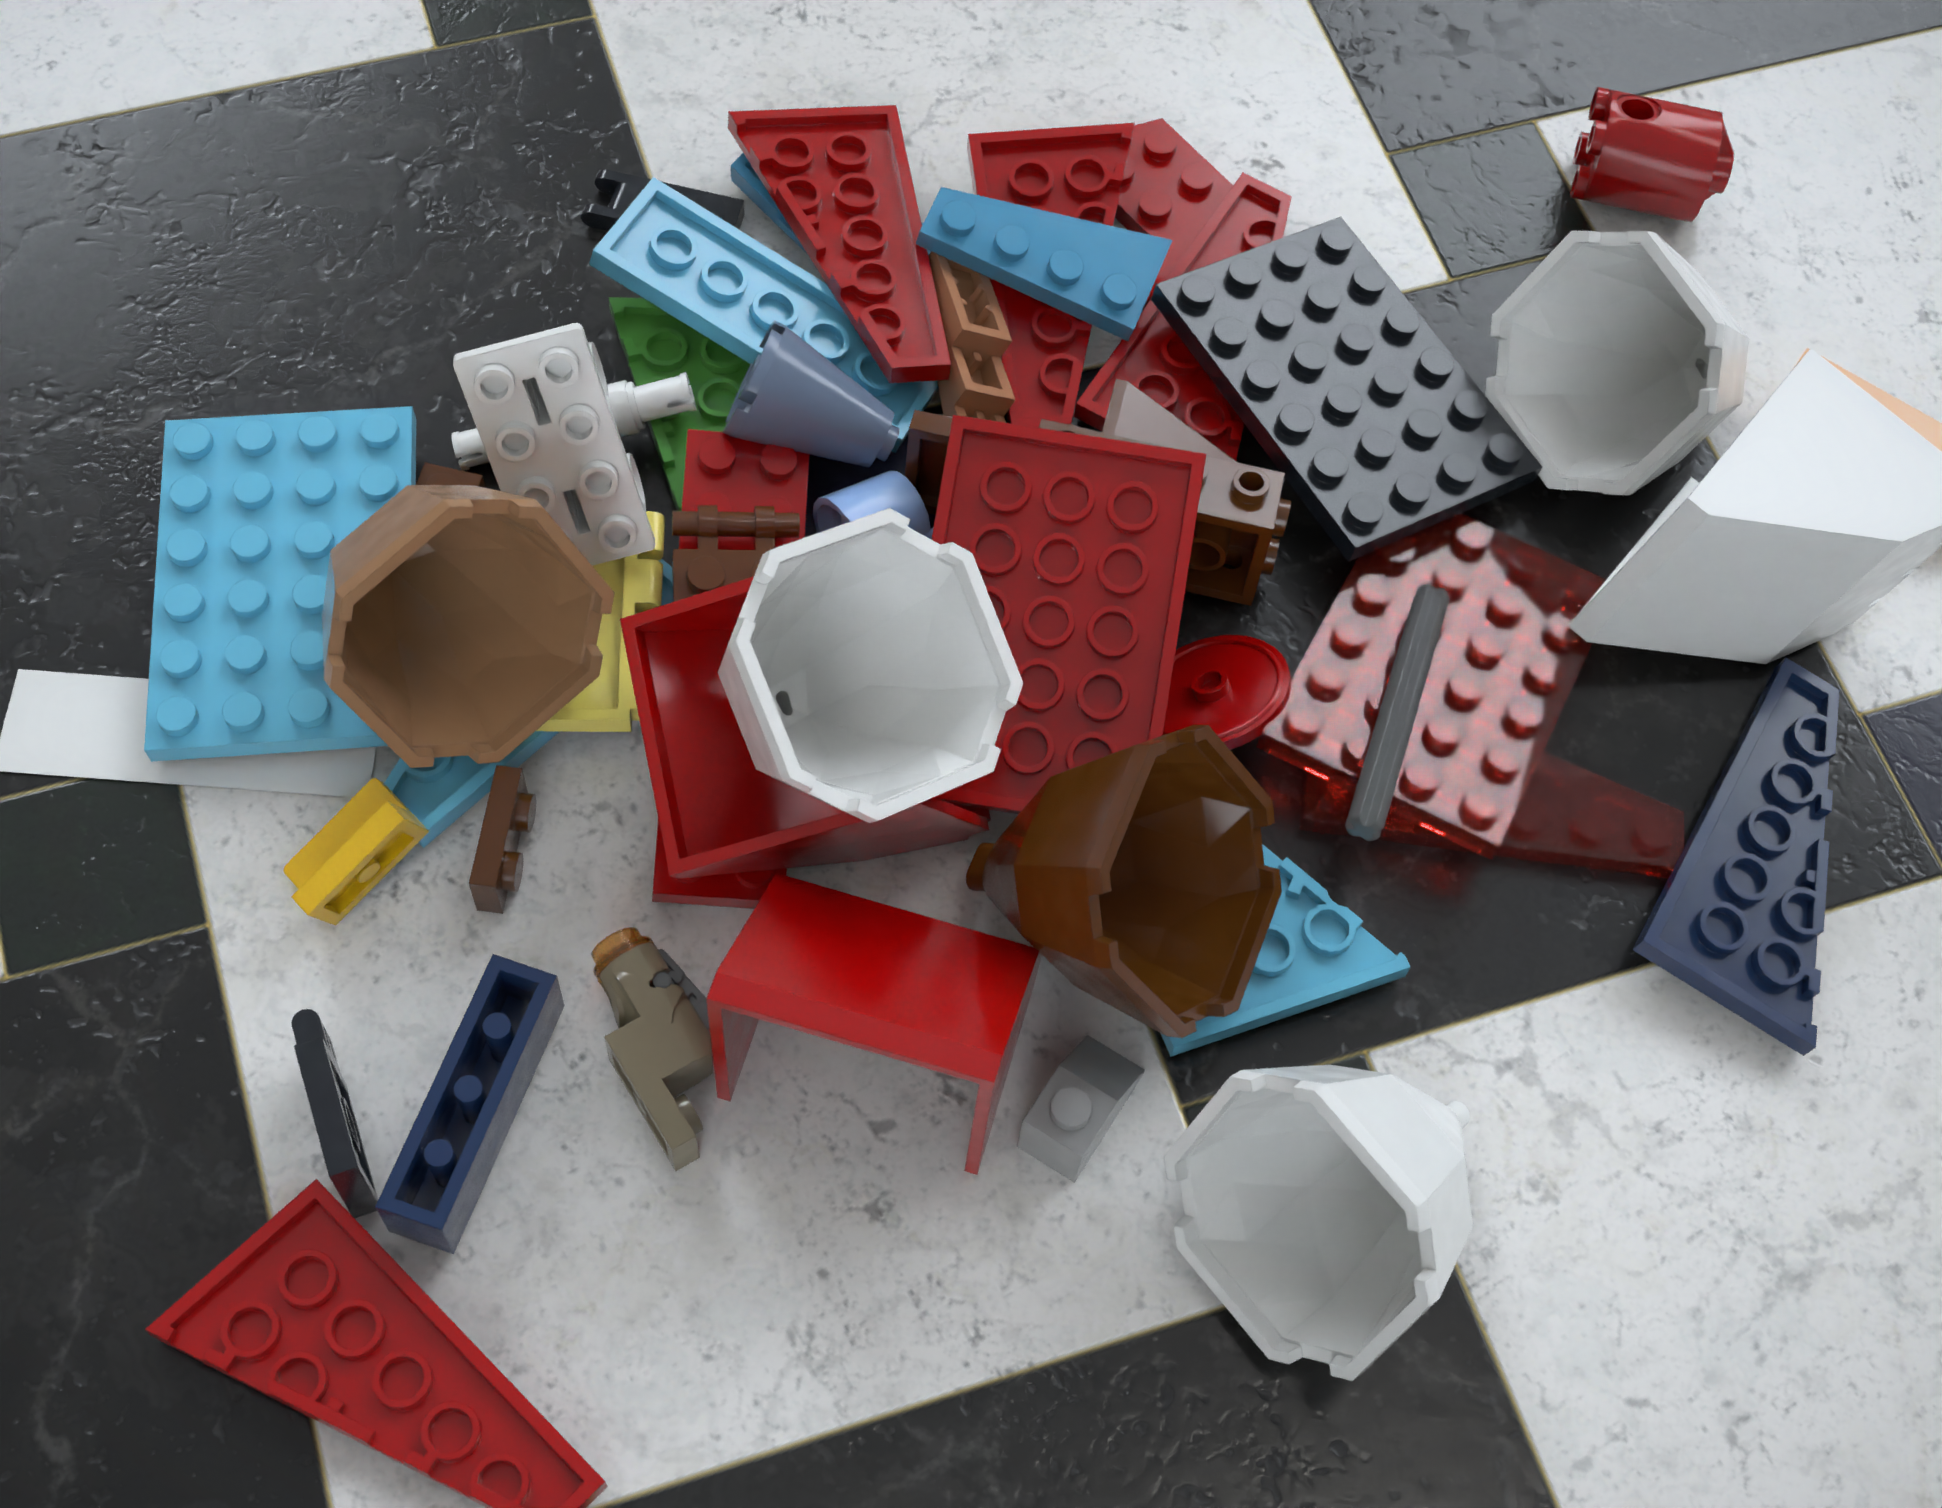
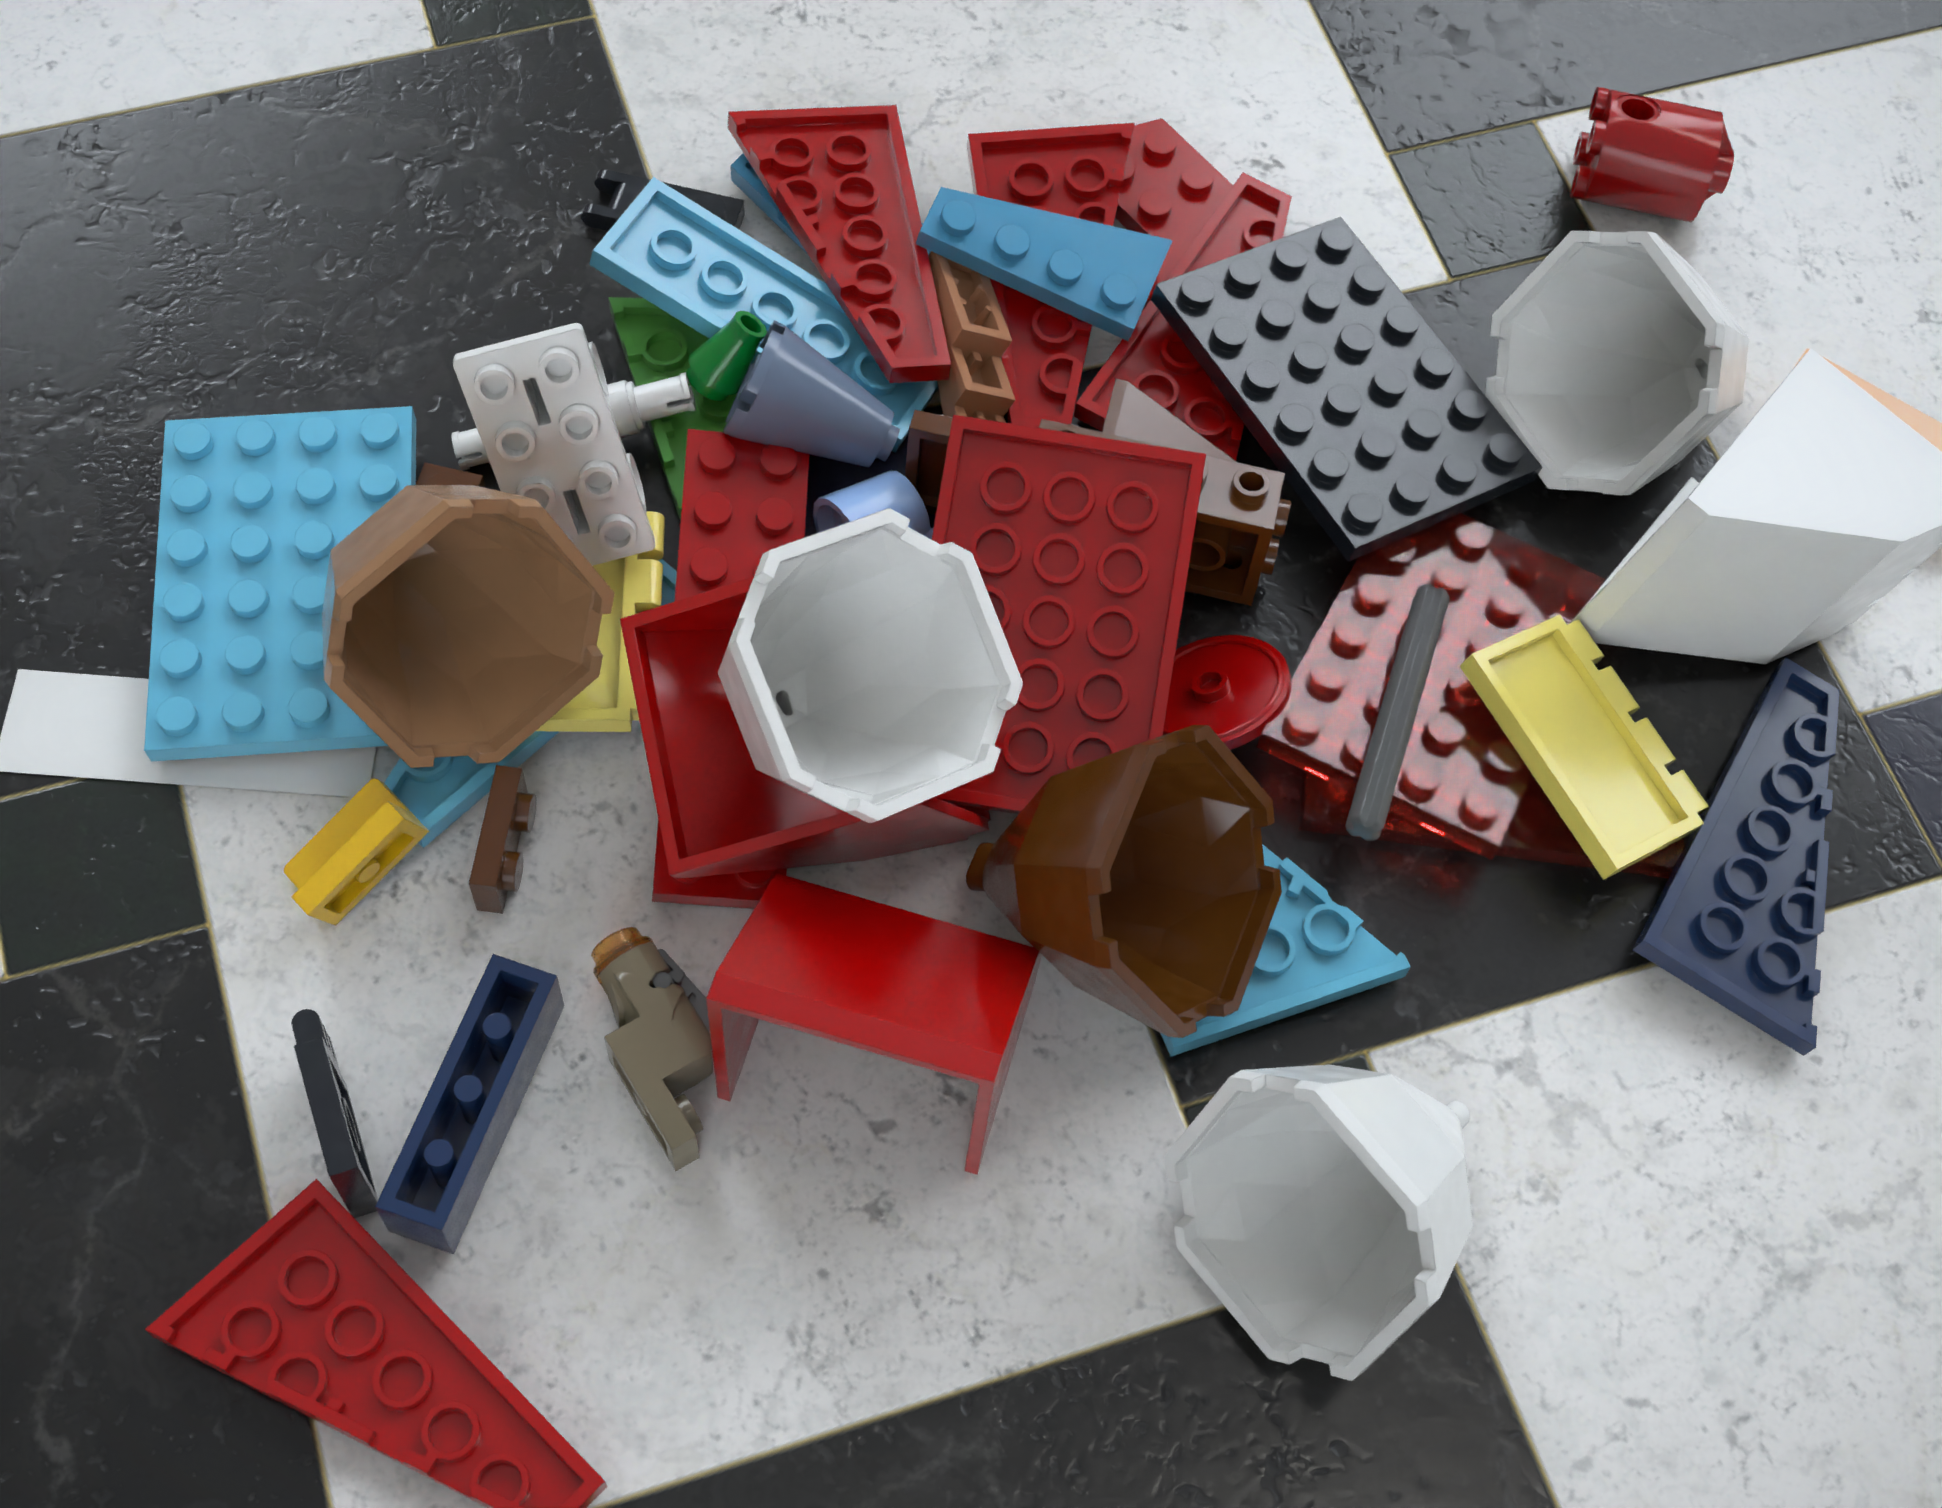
reddish brown plate [672,505,800,602] -> none
light grey slope [1017,1035,1145,1183] -> none
none -> green cone [686,311,767,401]
none -> light yellow hinge [1459,615,1709,880]

